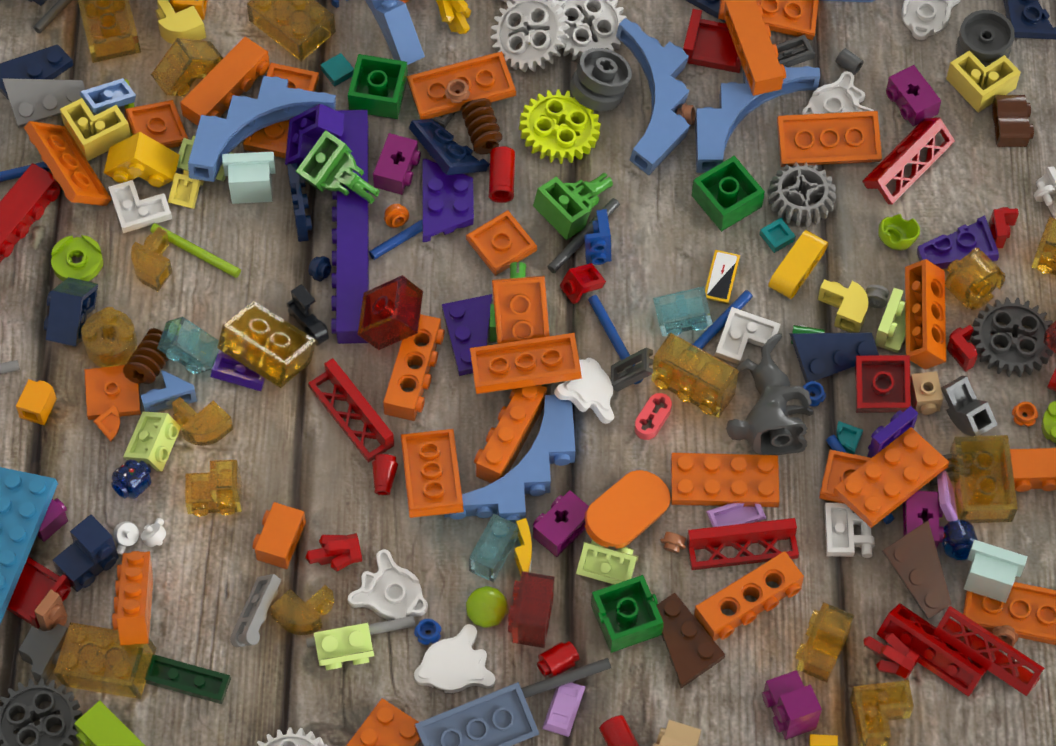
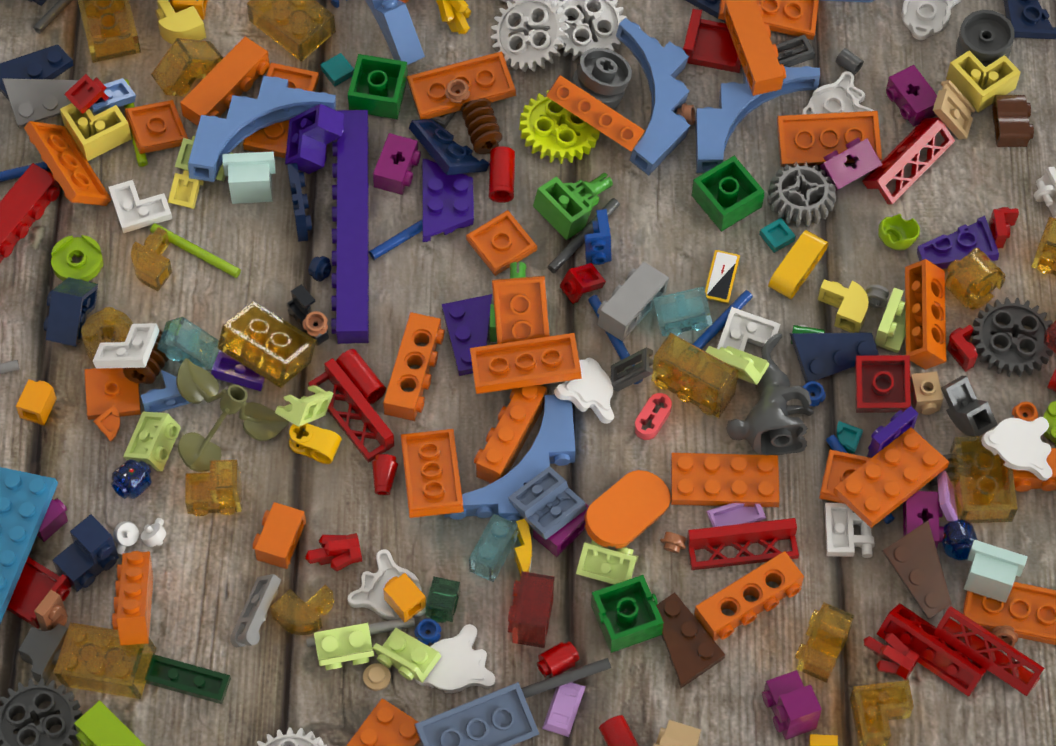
yellow brick [104,132,180,188] -> none
clear yellow brick [172,397,233,446] -> none
bright green brick [296,130,380,204] -> none
clear red brick [357,275,423,350] -> none
orange plate [384,204,409,228] -> none
lime hair [466,586,509,628] -> none
none -> red bracket [64,74,109,114]
none -> white plate [93,323,159,369]
none -> olive plant [176,358,289,472]
none -> yellowish green hinge [275,385,334,427]
none -> yellow piece [289,423,342,464]
none -> nougat plate [302,311,328,337]
none -> red pin [336,349,386,404]
none -> tan plate [363,663,391,691]
none -> yellowish green bracket [373,628,441,683]
none -> light orange brick [383,573,426,623]
none -> clear green brick [426,576,461,623]
none -> sand blue slope [508,466,587,540]
none -> orange brick [546,75,645,151]
none -> light grey brick [597,262,669,341]
none -> yellowish green bracket [704,346,769,385]
none -> magenta brick [820,137,882,191]
none -> tan plate [933,80,976,140]
none -> white tile [981,417,1053,481]

